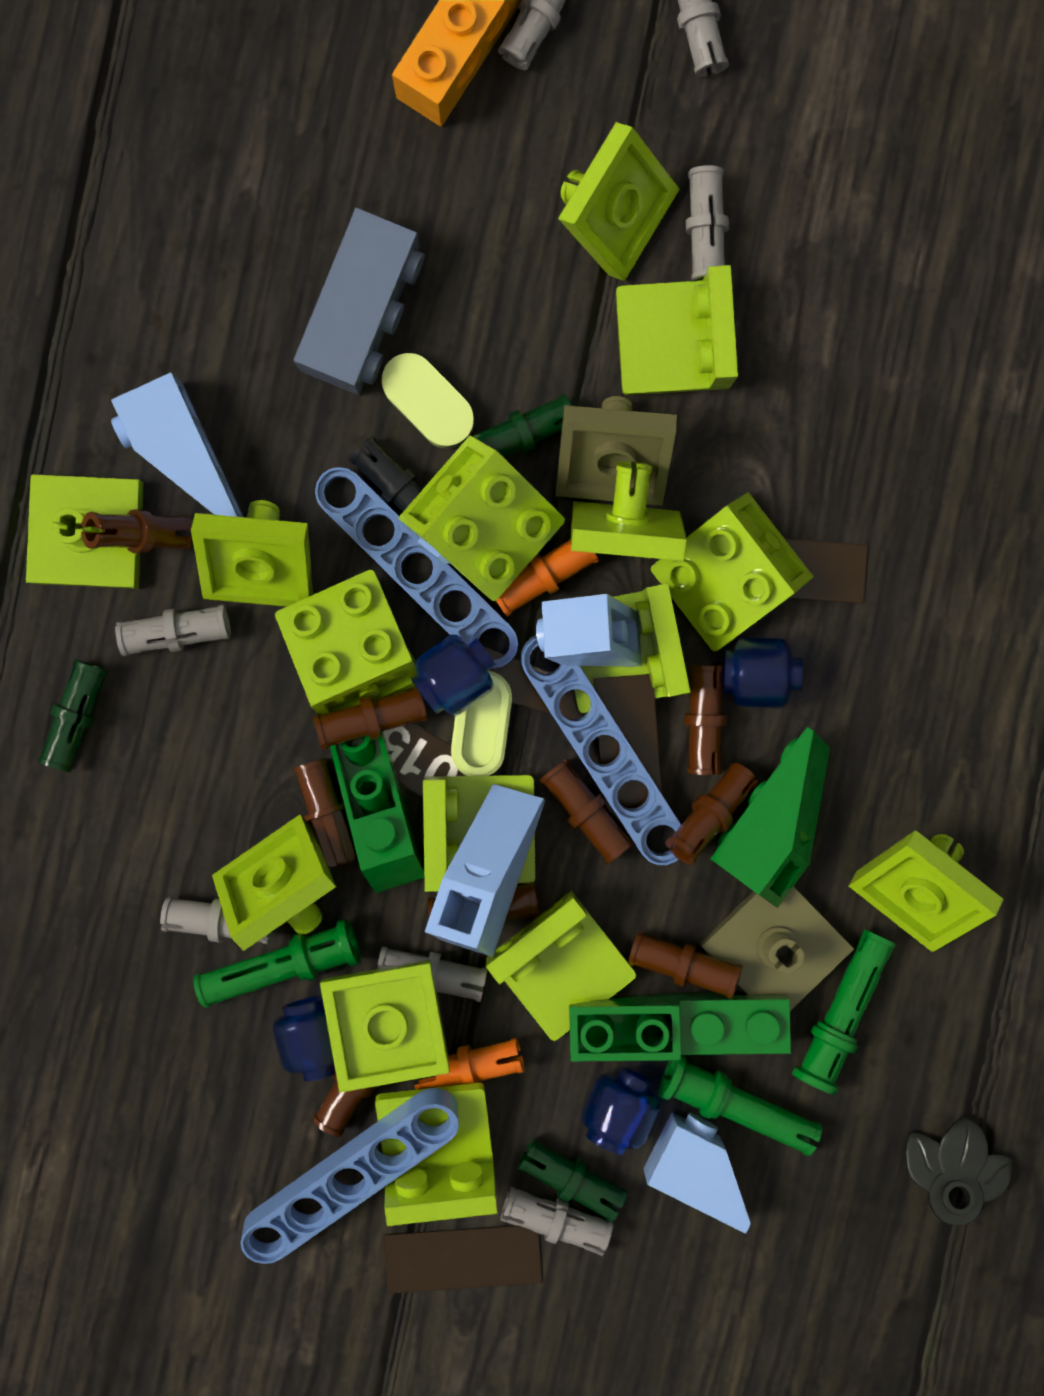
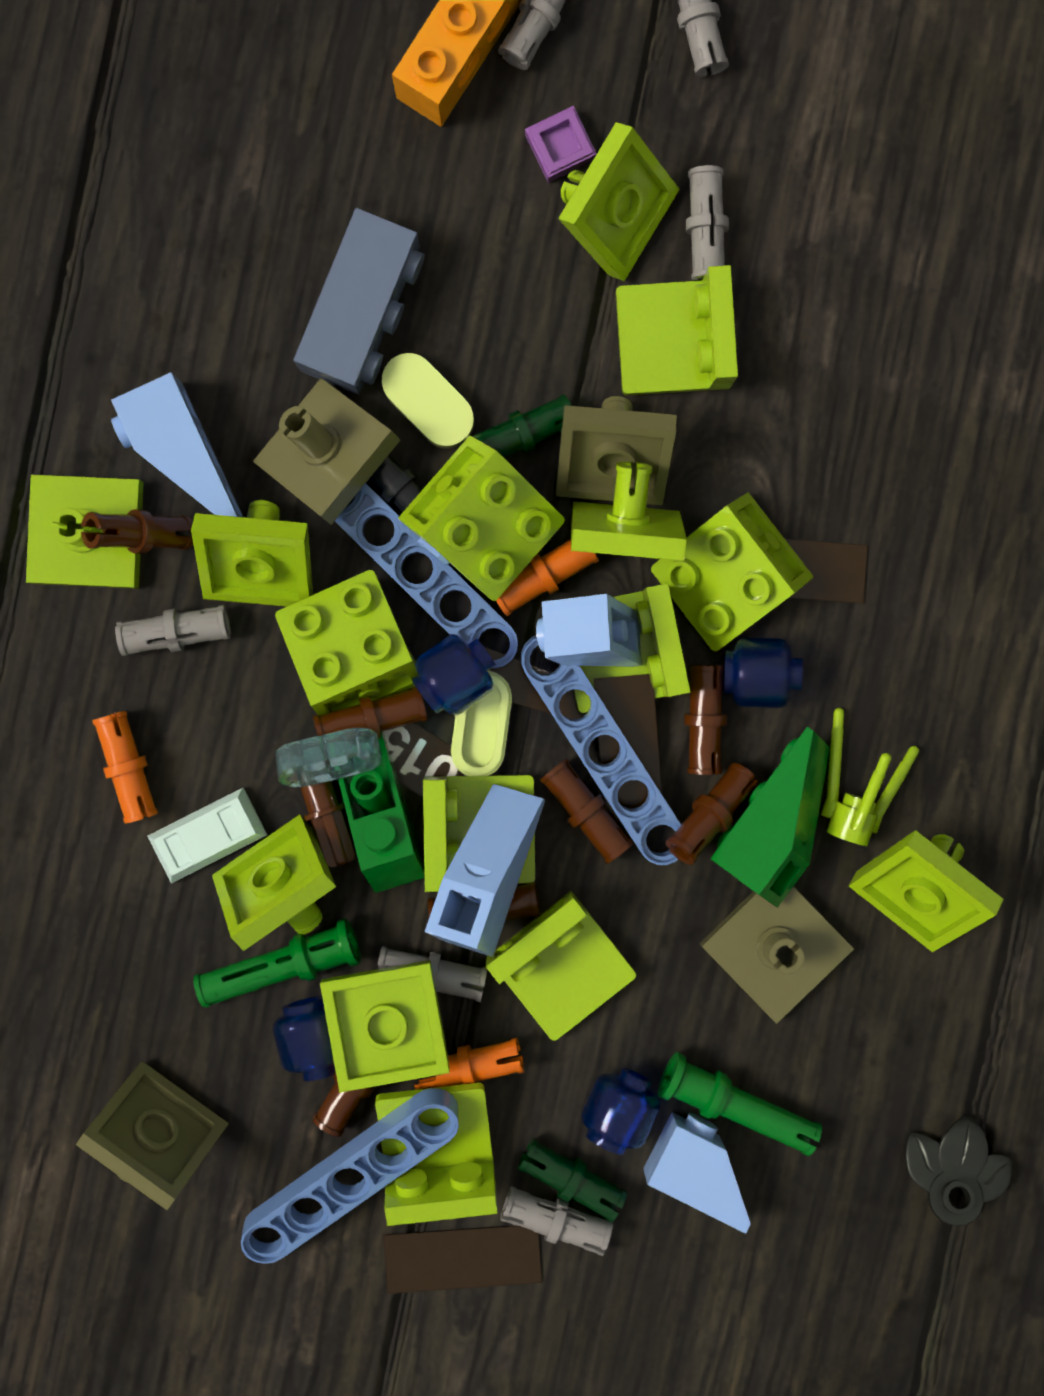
dark green pin [37,659,108,772] -> none
light grey pin [160,896,274,945] -> none
green slope [569,991,791,1062] -> none
reddish brown pin [628,931,743,999] -> none
green pin [791,929,896,1096] -> none
none -> olive tile [76,1061,229,1210]
none -> orange pin [92,710,158,824]
none -> light aqua tile [147,787,268,884]
none -> olive tile [253,378,400,525]
none -> clear light blue beam [275,728,381,787]
none -> medium lavender tile [525,106,597,183]
none -> lime plant [821,708,919,846]

